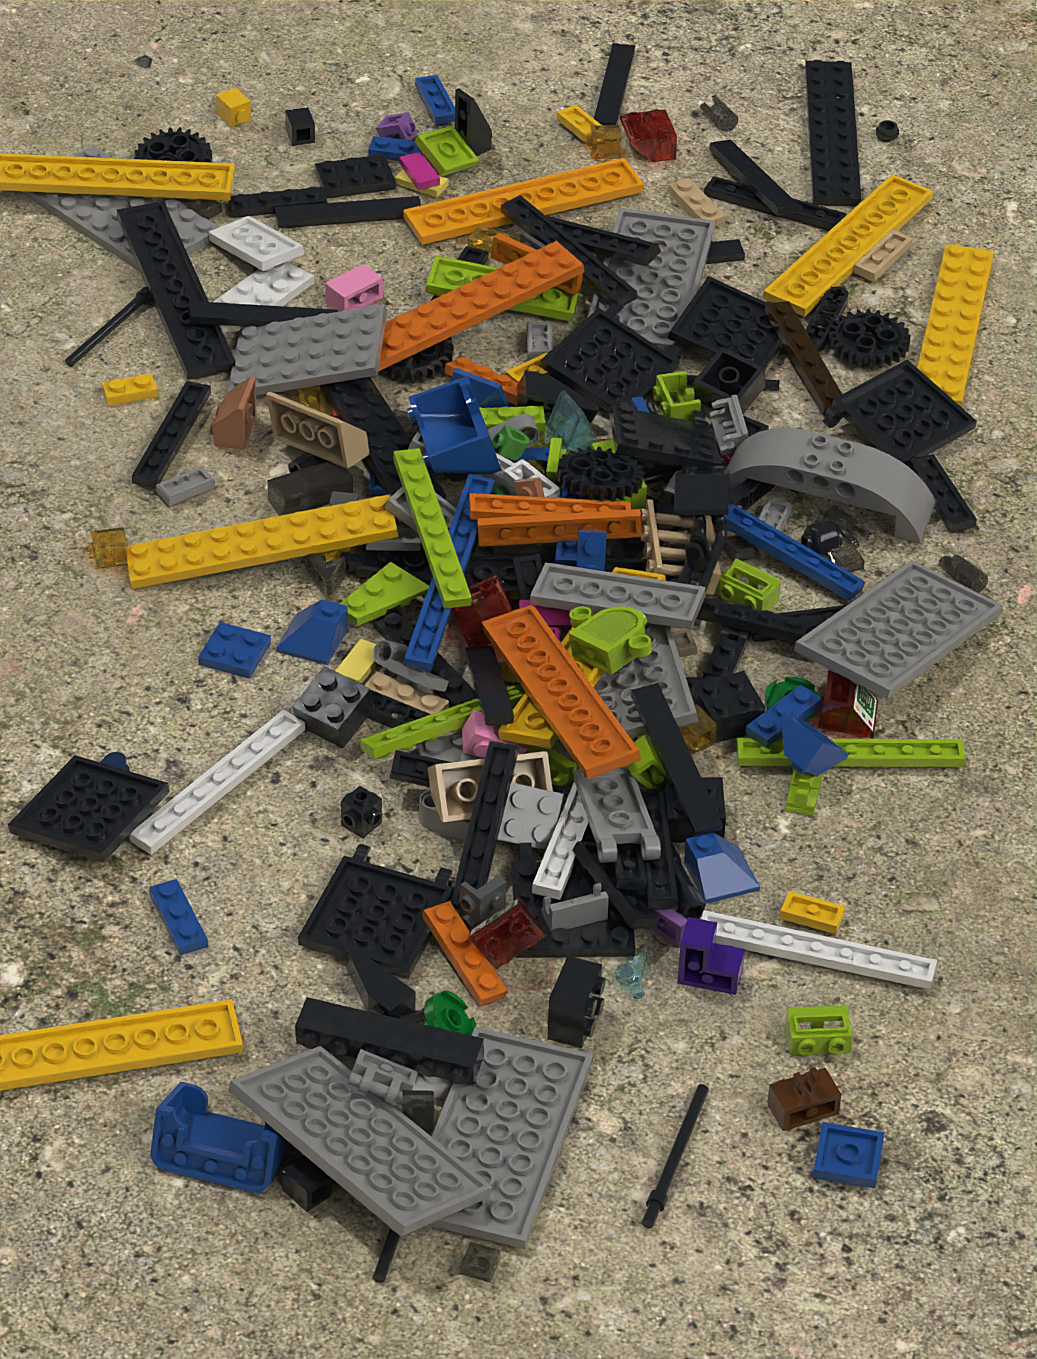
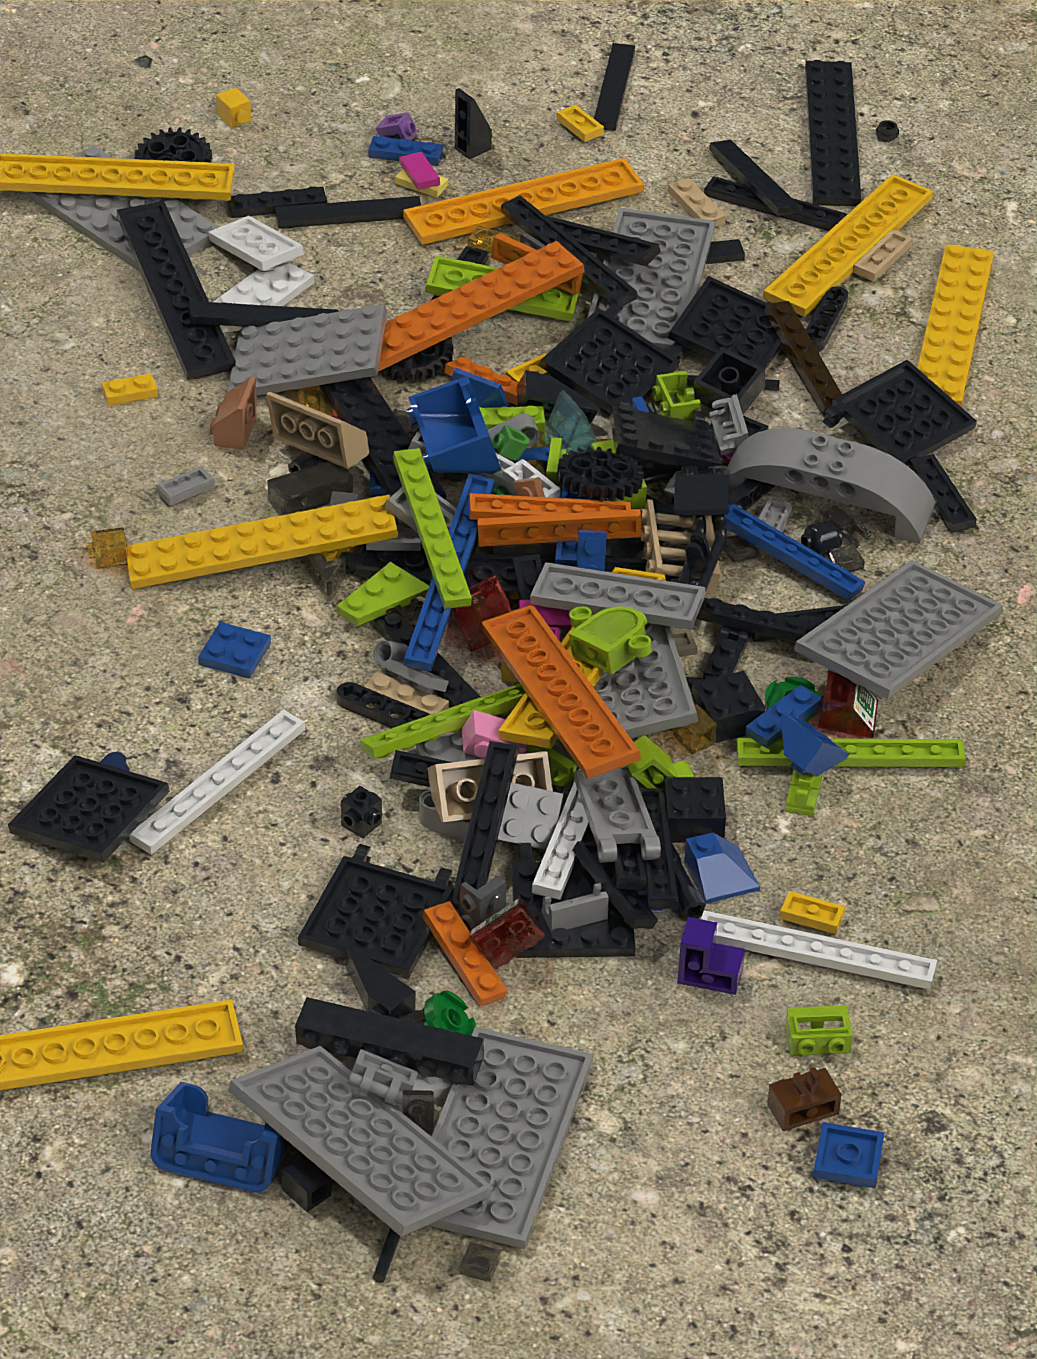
black bar [65,287,152,367] -> none
black plate [132,381,211,489] -> none
blue plate [149,879,208,955] -> none
clear smoke plate [187,199,222,220] -> none
blue slope [276,599,348,665] -> none
black brick [285,107,315,146] -> none
black brick [292,666,375,748] -> none
black plate [315,154,396,199] -> none
bright pink brick [325,264,383,312] -> none
light yellow tile [335,639,378,684] -> none
lime plate [414,125,479,176] -> none
blue plate [415,75,455,125] -> none
black tile [465,645,514,725] -> none
light grey plate [527,322,553,360] -> none
black brick [547,955,606,1048] -> none
clear yellow brick [586,125,621,159] -> none
clear light blue animal [615,950,647,999] -> none
clear red slope [620,109,677,162] -> none
black tile [631,683,723,837] -> none
black bar [641,1084,709,1229] -> none
medium lavender bracket [652,909,687,947] -> none
clear smoke hinge [700,95,738,132] -> none
lime window [716,558,781,611] -> none
black gear [828,309,911,369] -> none
clear smoke hinge [939,555,988,593] -> none

